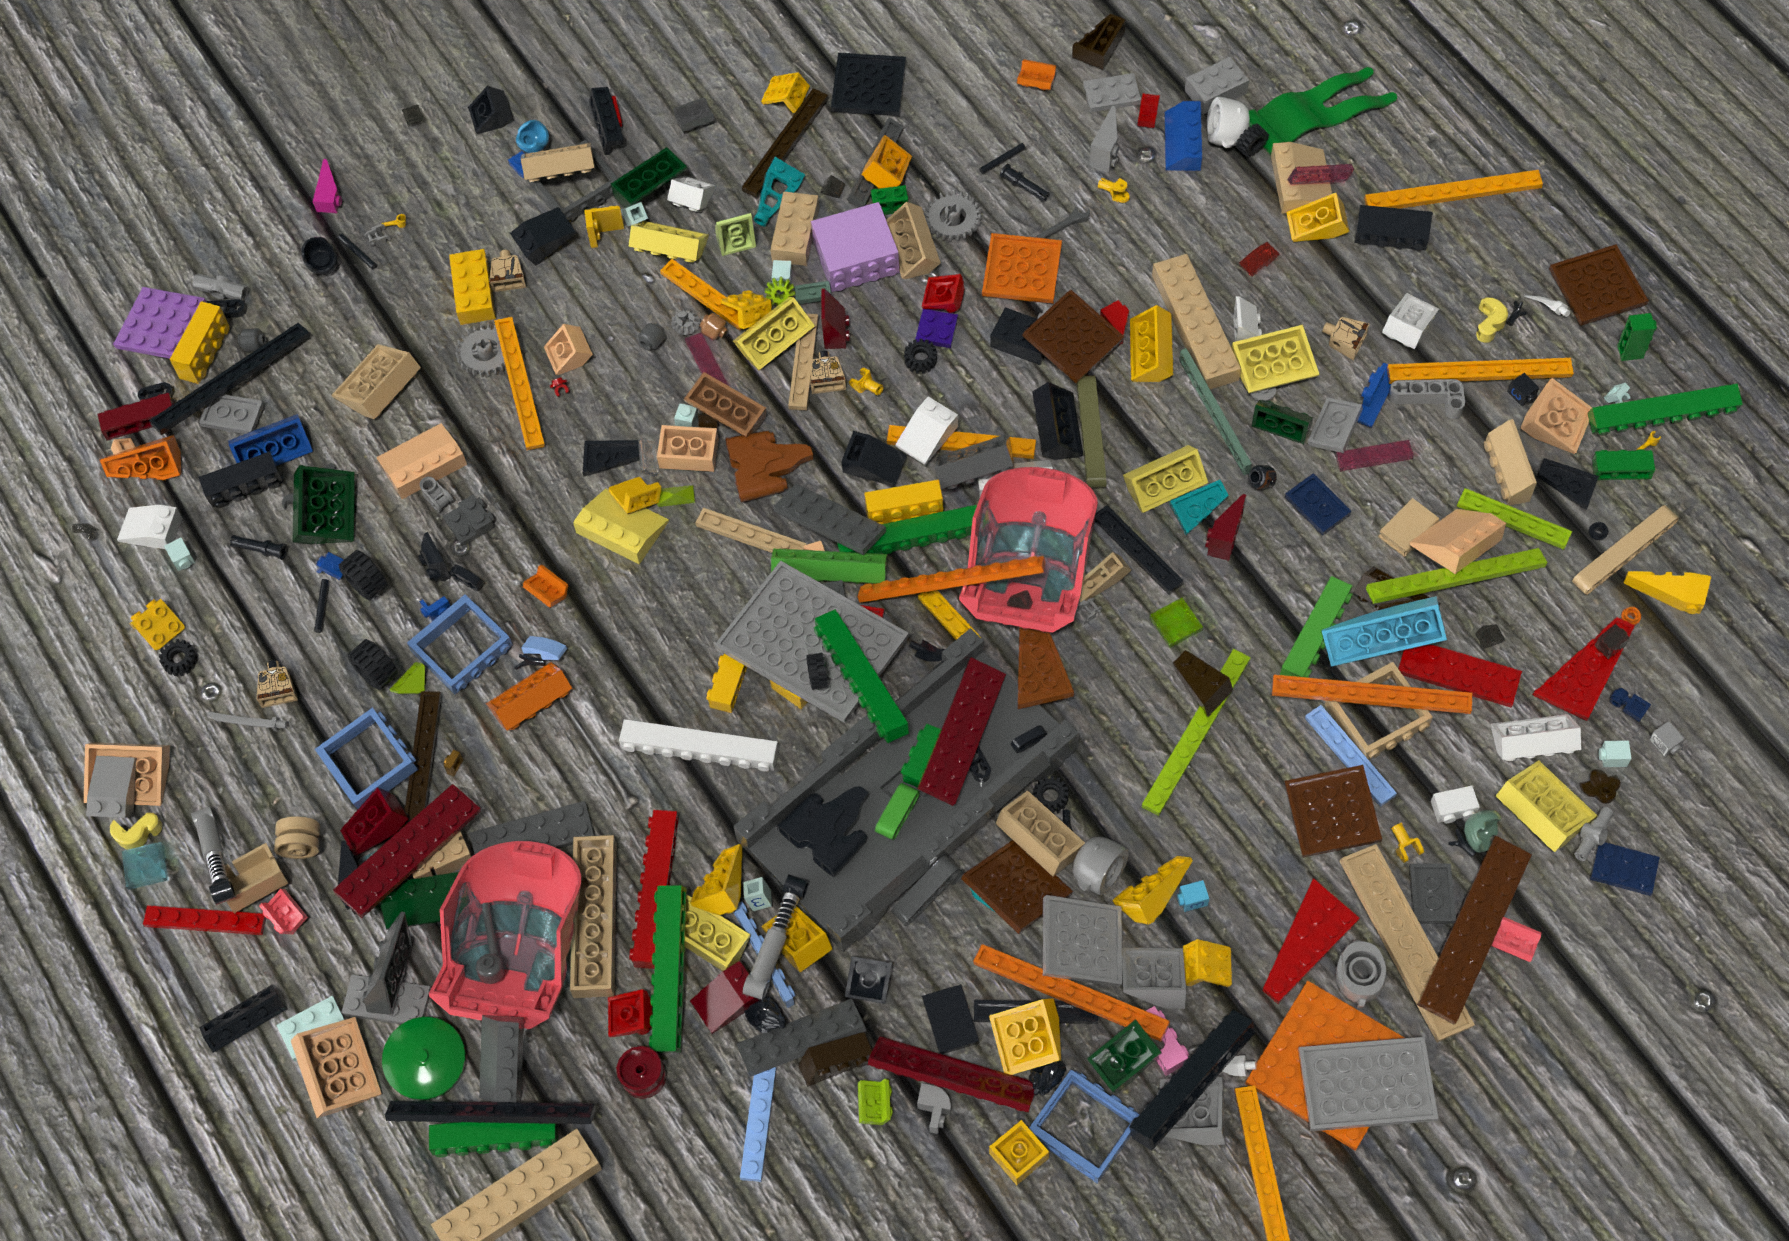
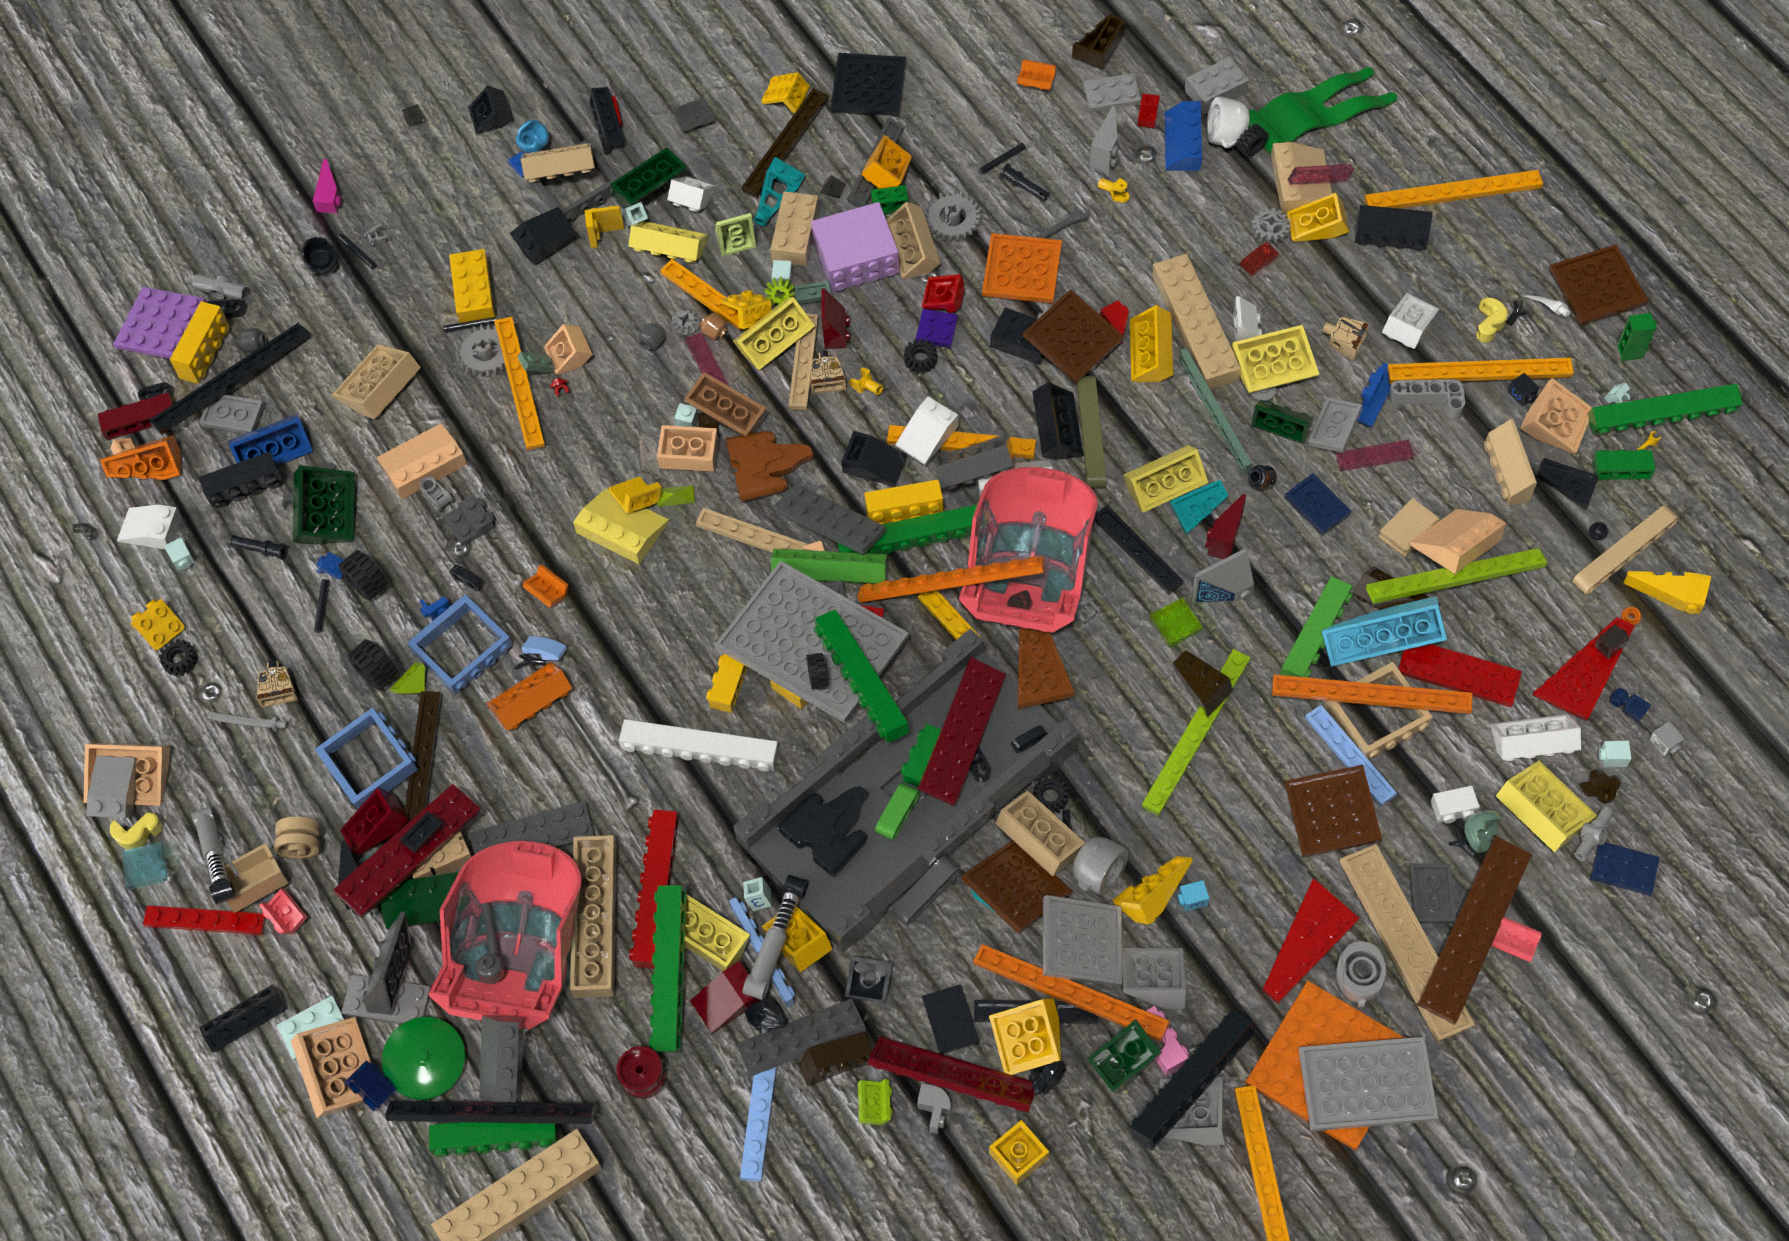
yellow hand [382,214,406,228] -> none
black slope [418,532,450,582] -> none
pearl gold plate [444,750,463,777] -> none
tan torso [489,250,526,292] -> none
black wing [582,440,640,477] -> none
red slope [608,989,652,1038] -> none
yellow wedge [690,844,742,915] -> none
black bar [909,640,945,662] -> none
medium blue window [1029,1070,1139,1184] -> none
tan slope [1070,552,1131,602] -> none
yellow bracket [1183,939,1232,987] -> none
white bar [1223,1055,1257,1076] -> none
yellow piece [1390,822,1424,863] -> none
lime plate [1457,488,1572,550] -> none
clear smoke slope [1475,624,1505,649] -> none
none -> clear blue brick [344,1060,396,1112]
none -> black plate [400,812,443,854]
none -> black bar [444,317,498,332]
none -> sand green plate [517,352,556,373]
none -> light grey slope [1191,549,1254,603]
none -> light grey gear [1251,208,1291,244]

